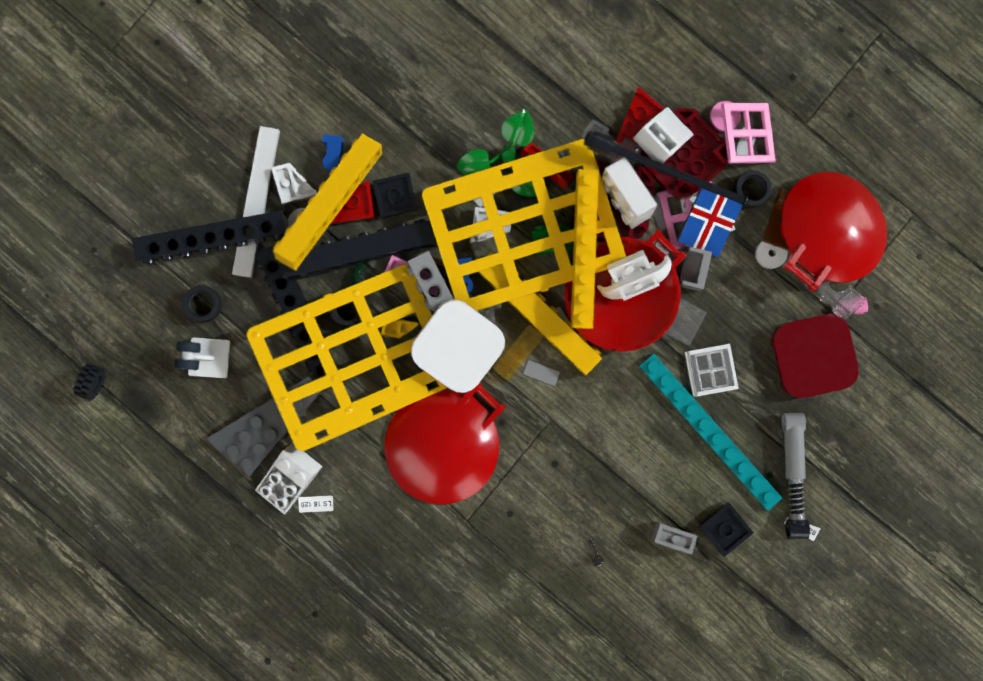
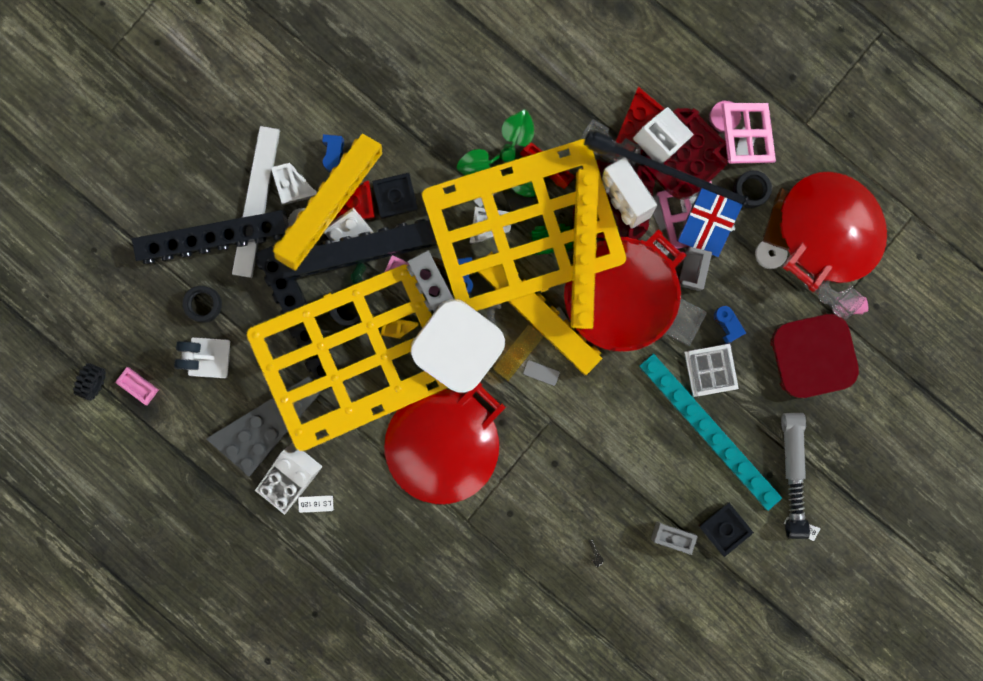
white plate [597,250,671,301] -> none
none -> bright pink tile [115,367,159,405]
none -> white wing [324,207,374,243]
none -> blue leg [714,306,746,344]

